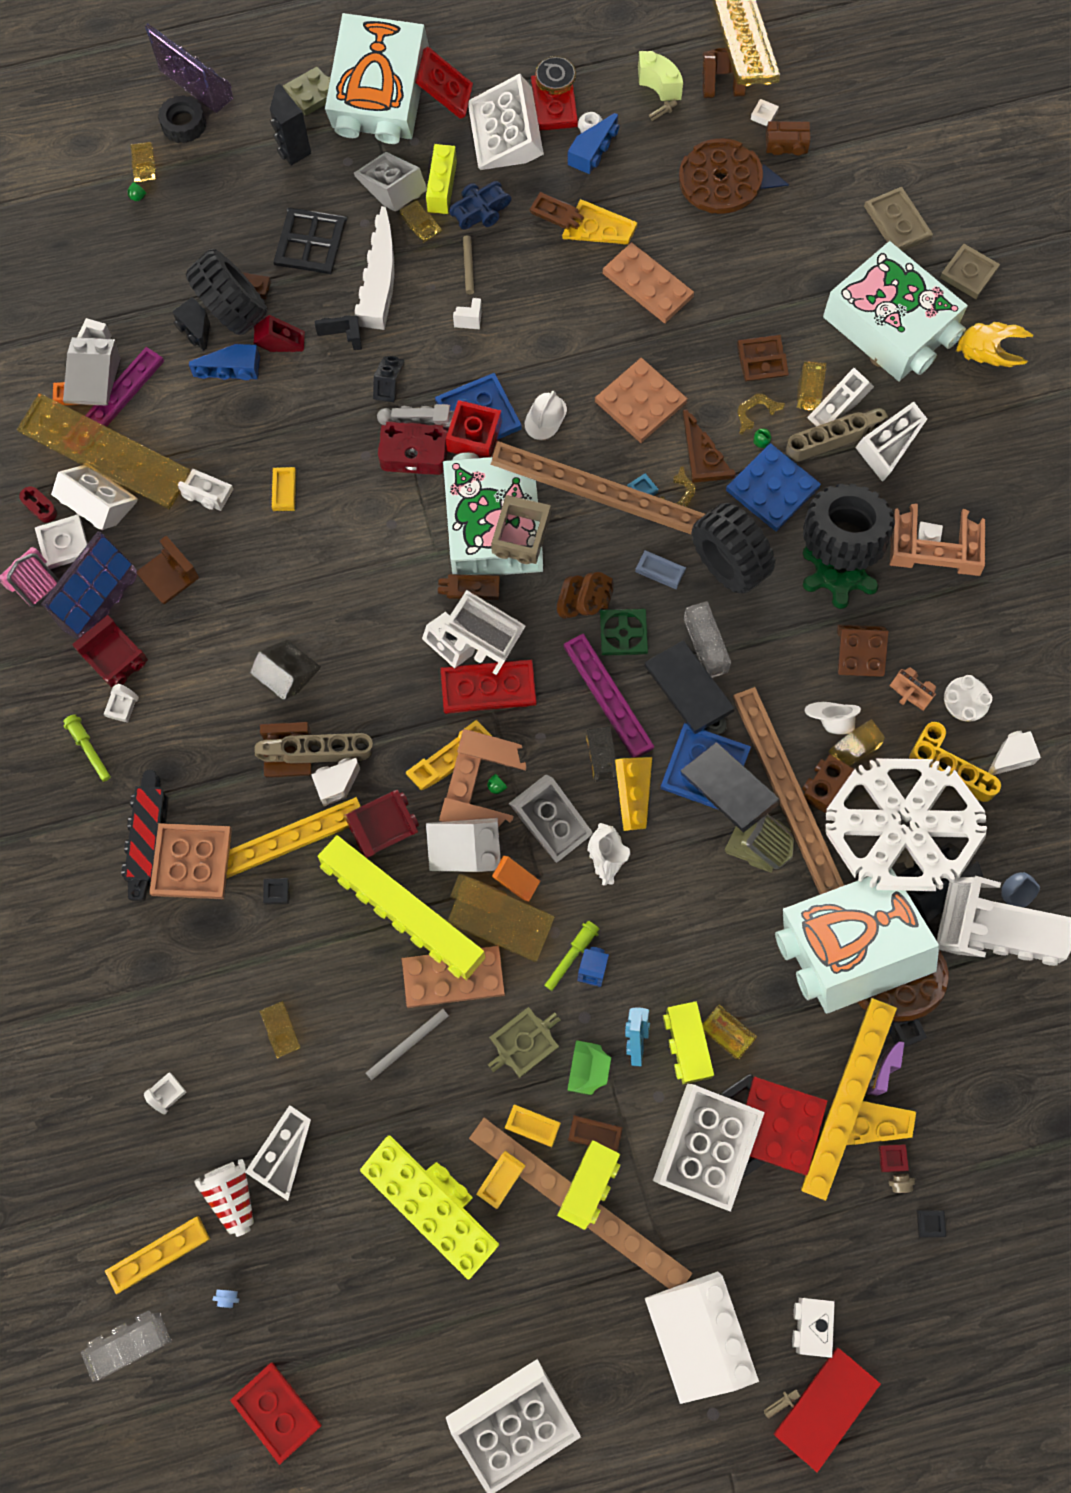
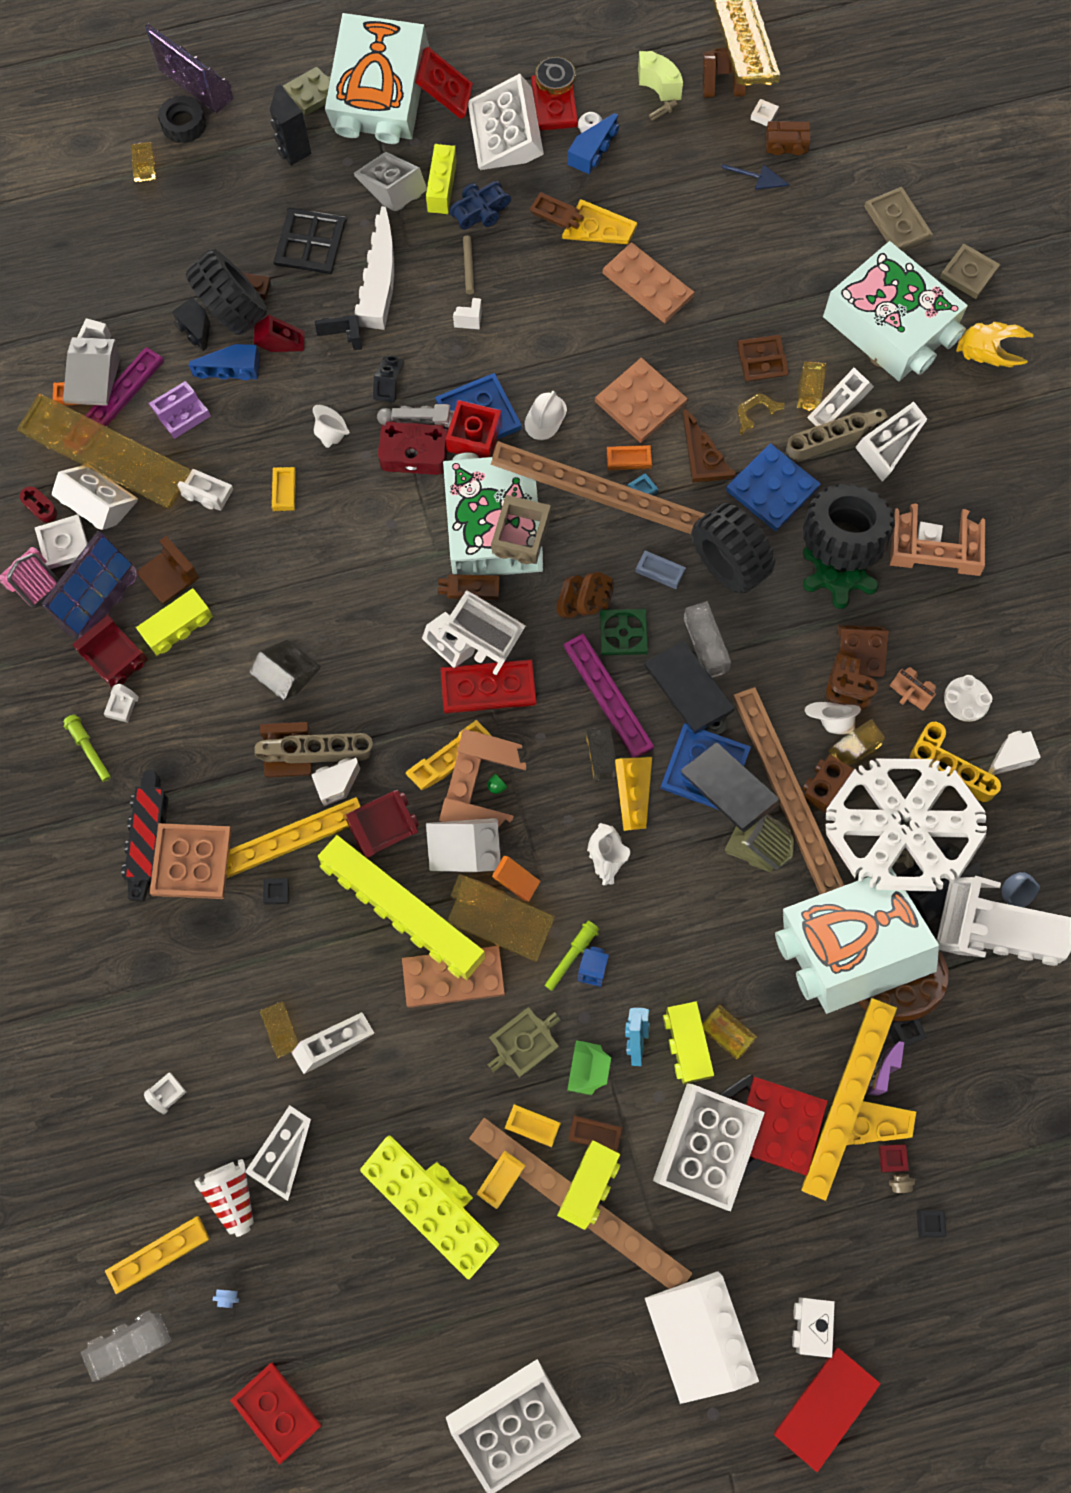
green hinge [127,182,146,201] -> none
light grey bar [366,1009,449,1080] -> none
clear yellow slope [400,200,442,242] -> none
light grey slope [509,775,593,863] -> none
clear yellow helmet [660,467,695,507] -> none
reddish brown plate [679,138,763,214] -> none
green hinge [753,428,772,448] -> none
dark tan piece [764,1390,801,1419] -> none
none -> neon yellow brick [136,588,213,656]
none -> medium lavender slope [149,381,211,439]
none -> white slope [292,1012,374,1074]
none -> white piece [313,405,350,448]
none -> orange tile [607,445,652,470]
none -> reddish brown piece [825,653,878,711]

